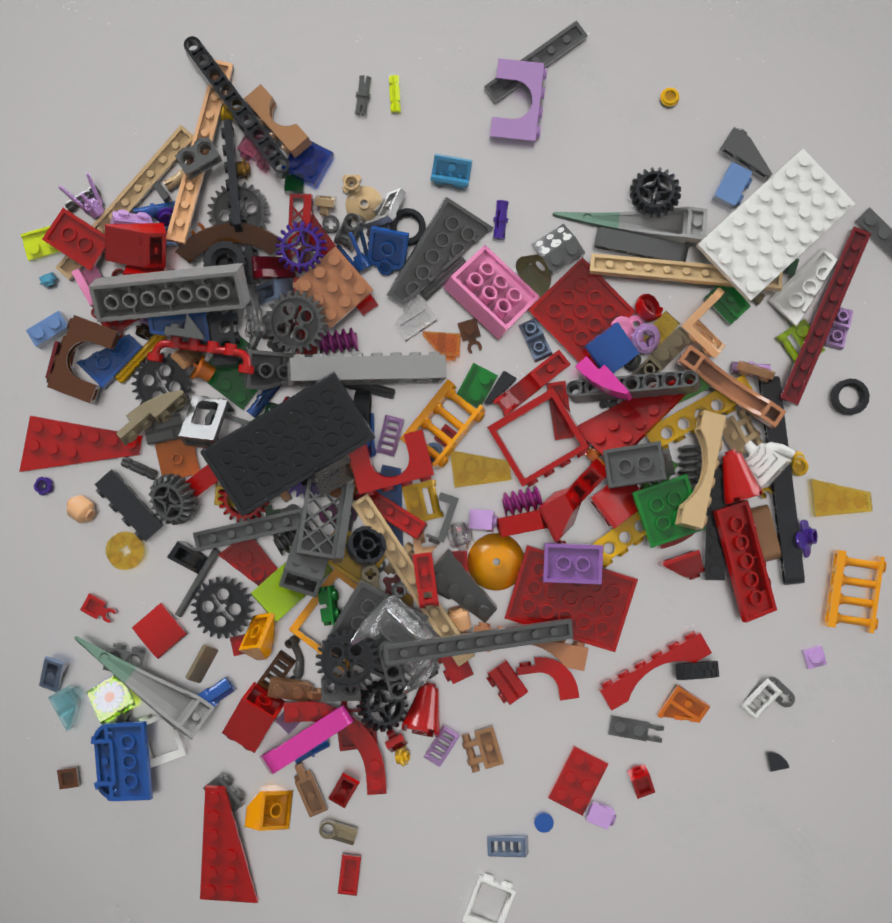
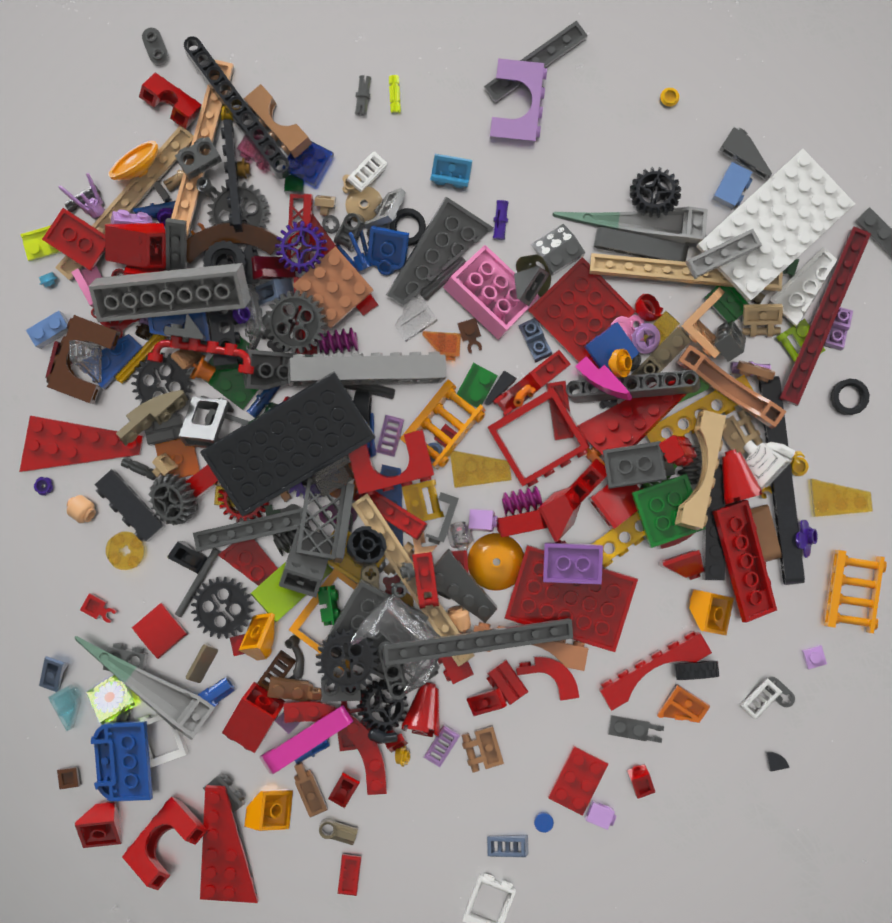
none -> clear wing [69,340,102,383]
none -> red slope [75,802,122,848]
none -> light orange dish [109,141,158,181]
none -> red arch [122,797,208,890]
none -> red arch [139,72,202,129]
none -> dark grey plate [142,28,169,66]
none -> tan tile [152,453,179,477]
none -> dark grey plate [165,218,187,271]
none -> dark grey pin [196,177,217,198]
none -> dark purple plate [232,307,250,324]
none -> white slope [347,152,387,192]
none -> black arm [368,728,398,744]
none -> dark grey plate [400,562,415,581]
none -> red plate [466,688,507,716]
none -> dark grey slope [514,265,549,306]
none -> orange arm [514,385,536,407]
none -> light orange plate [608,349,632,378]
none -> red brick [659,435,697,467]
none -> light grey tile [685,229,762,279]
none -> light orange slope [689,589,734,635]
none -> dark grey brick [714,320,746,362]
none -> tan plate [741,304,783,337]

